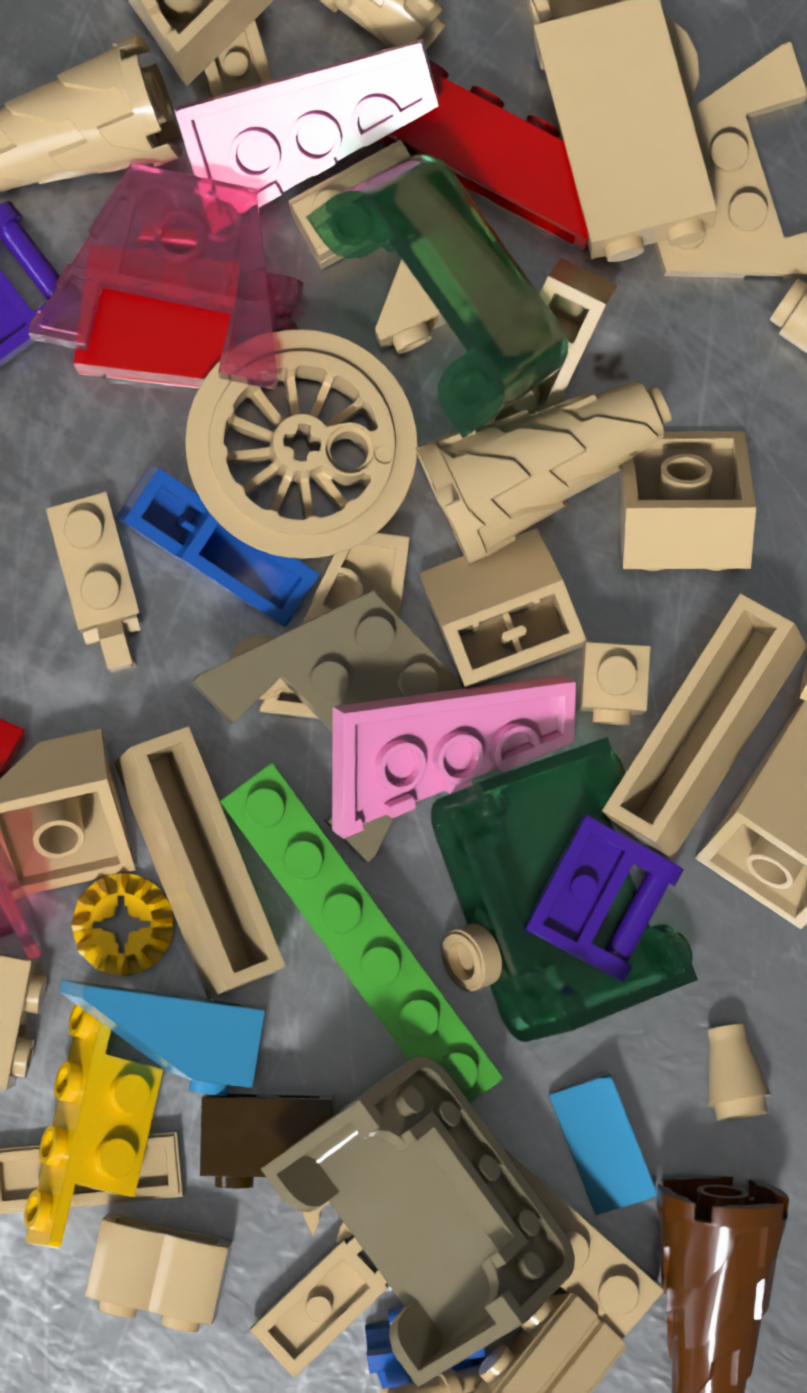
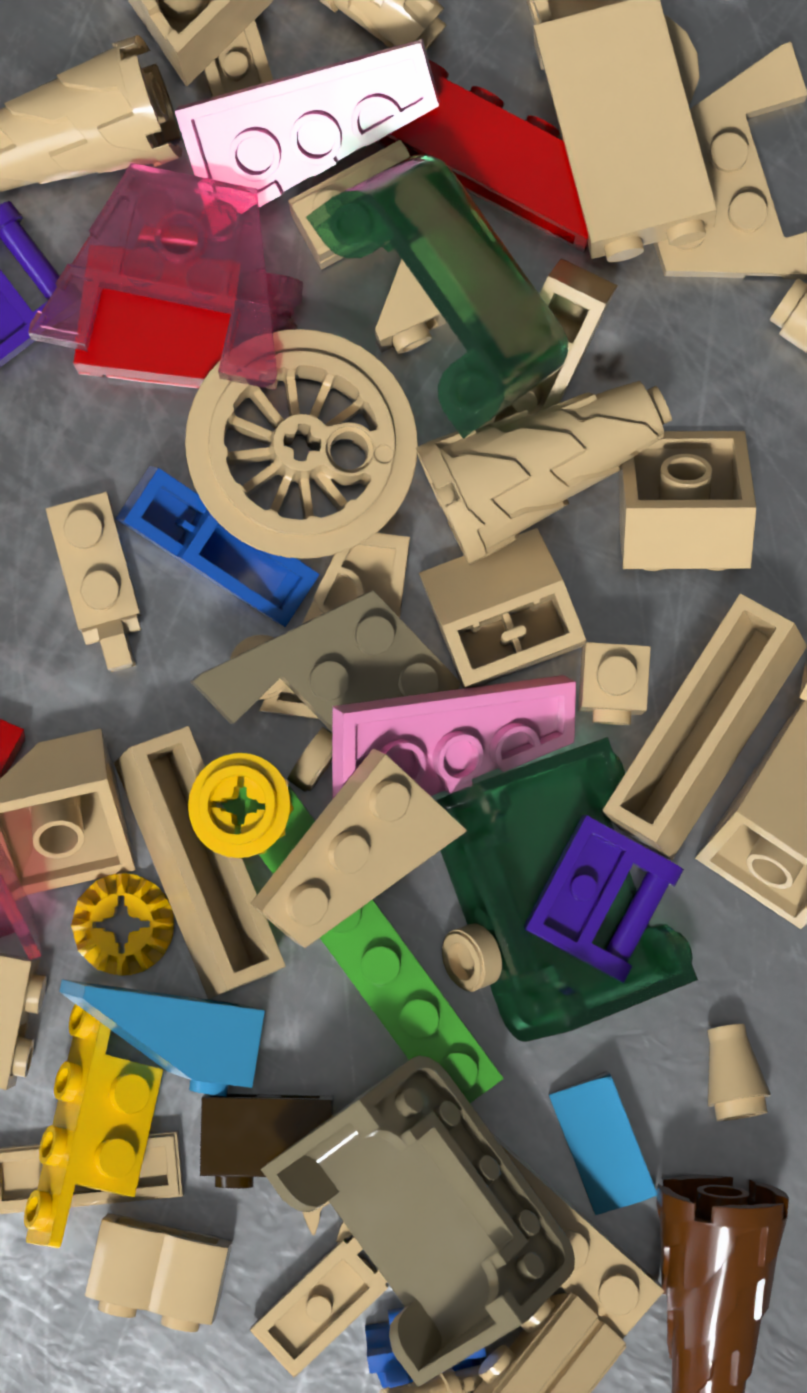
none -> yellow gear [188,753,294,859]
none -> tan wing [250,748,467,948]
none -> tan tile [287,727,332,792]

